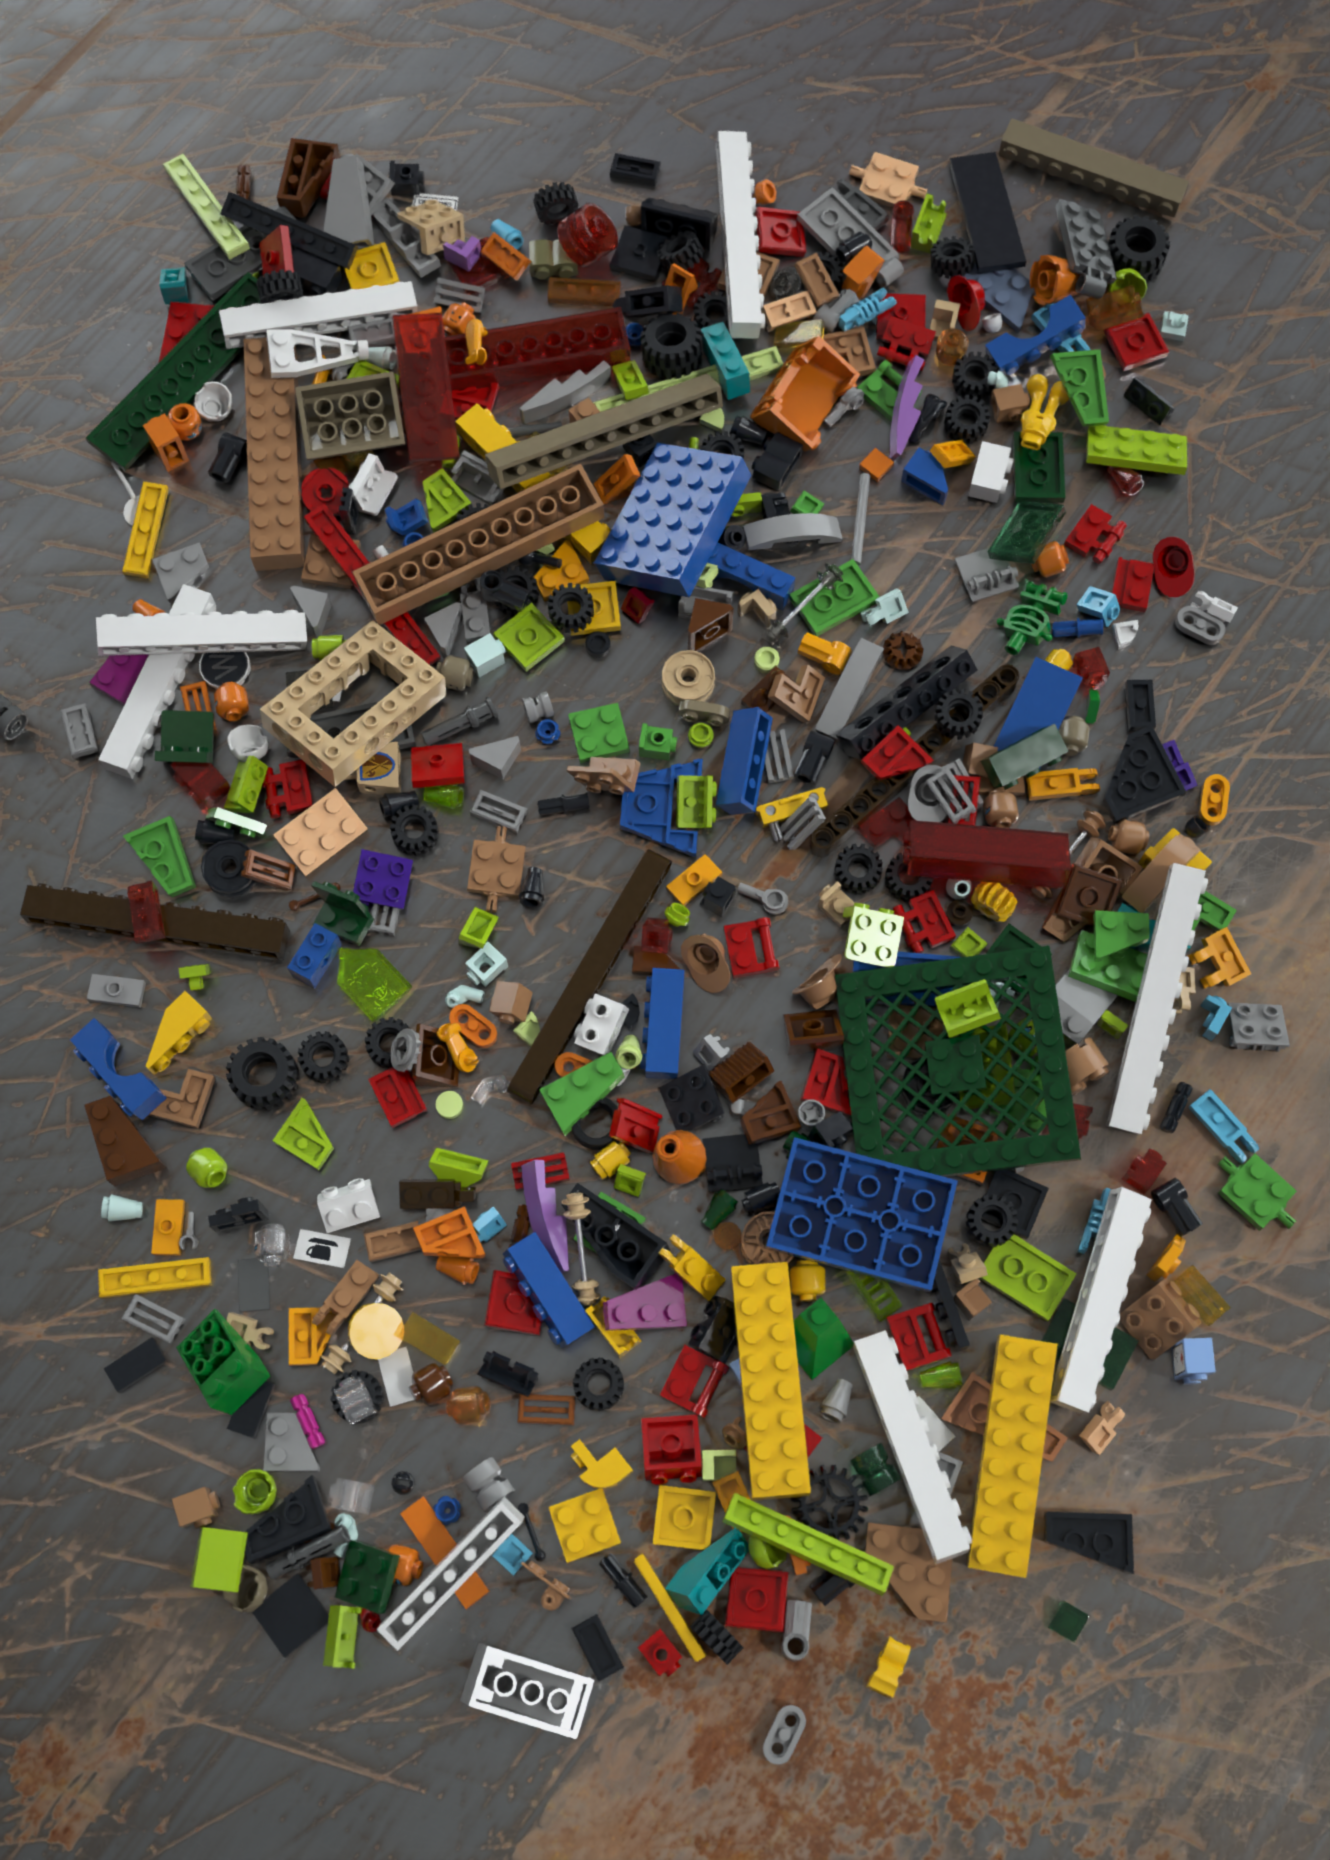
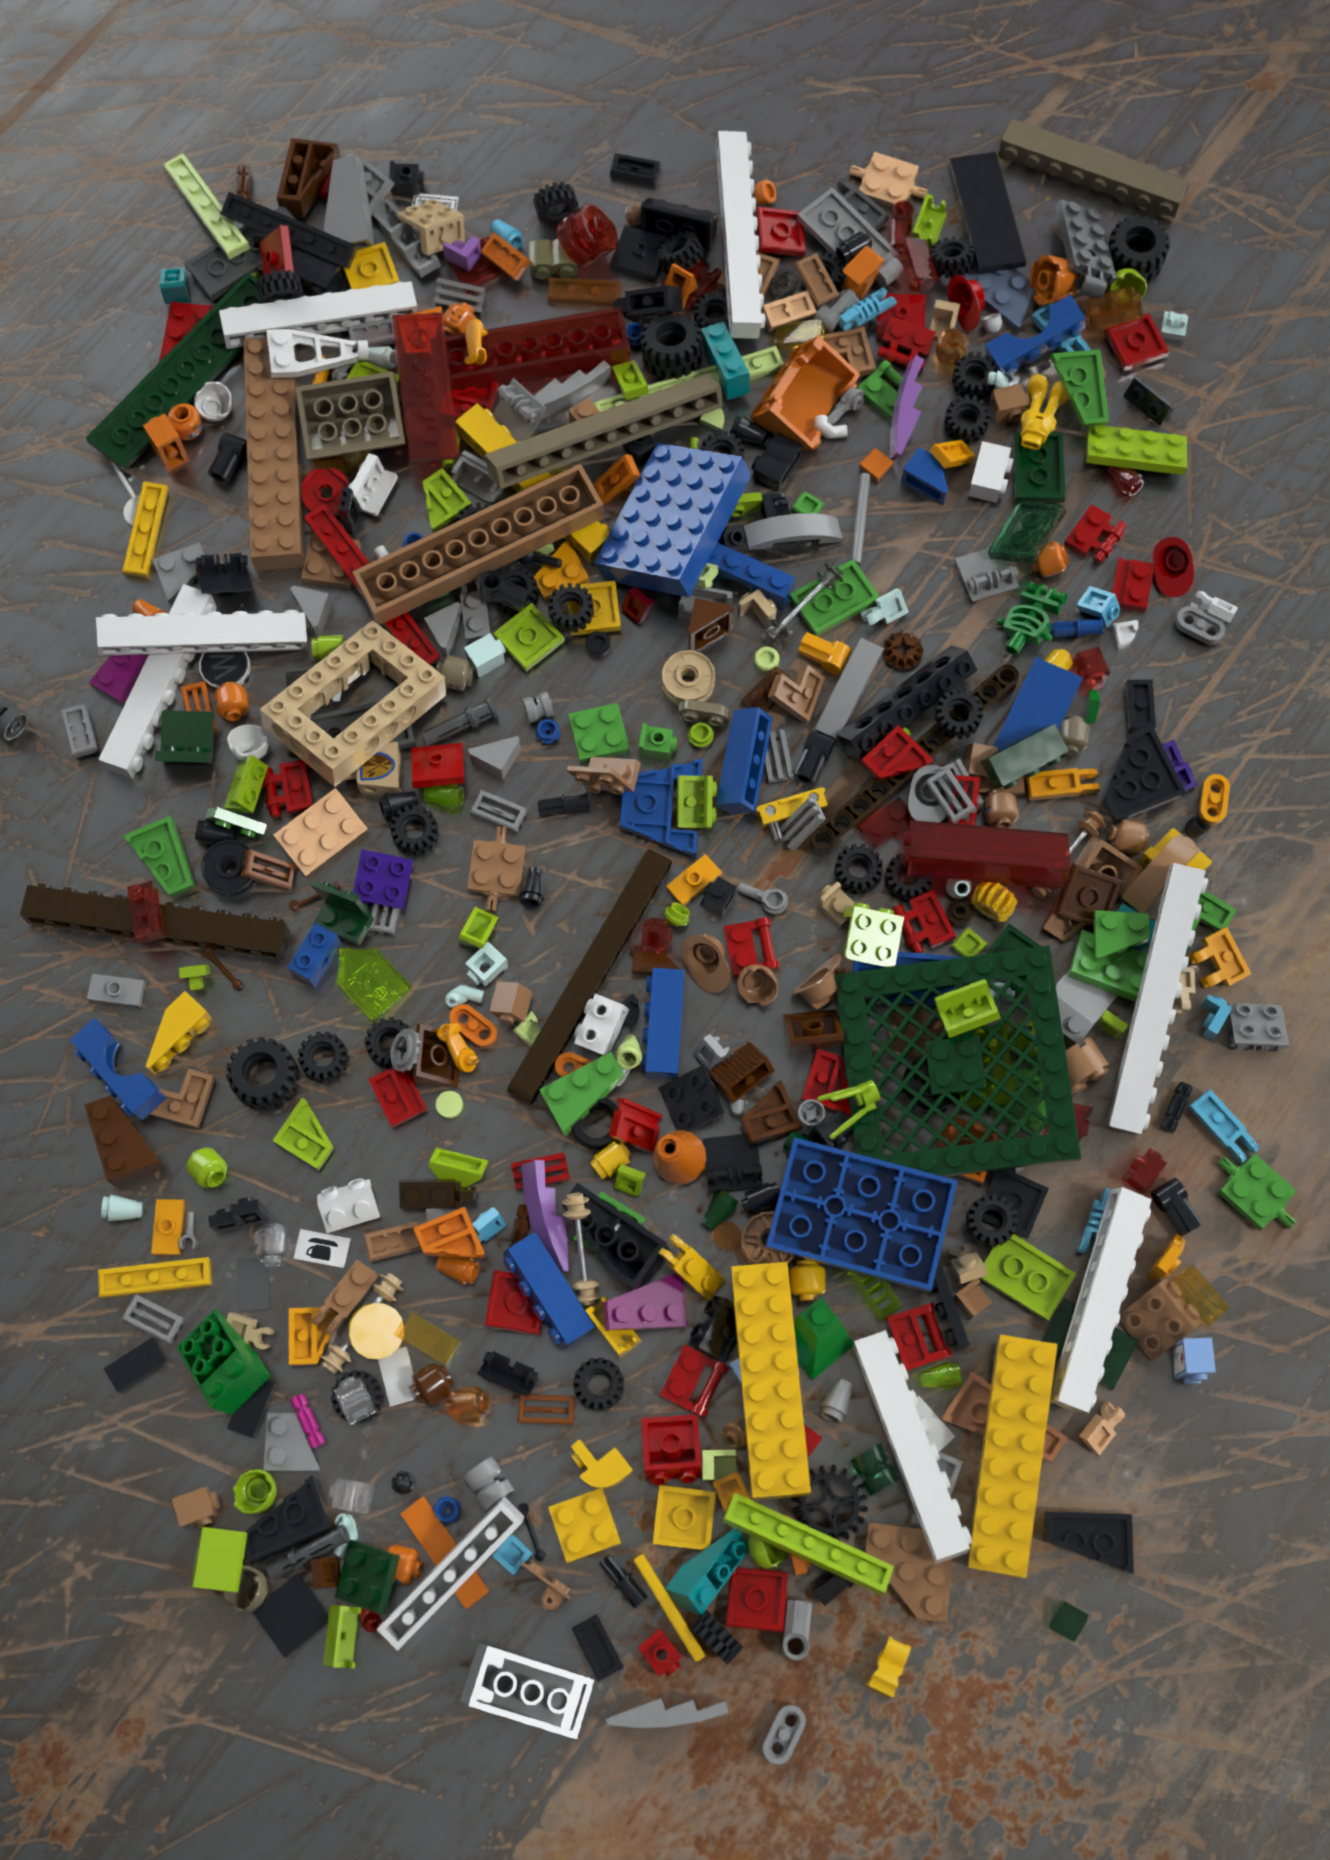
clear red slope [171,762,230,809] -> none
blue bracket [385,499,428,536] -> none
clear arm [471,1074,510,1105] -> none
black piece [909,393,947,443] -> none
none -> black hinge [195,553,253,595]
none -> reddish brown hinge [203,948,243,989]
none -> light grey hinge [493,378,547,442]
none -> light grey slope [606,1698,729,1728]
none -> medium nougat hair [737,964,779,1006]
none -> white arm [814,415,847,439]
none -> lime plant [817,1080,881,1139]
none -> clear red hinge [897,237,939,294]

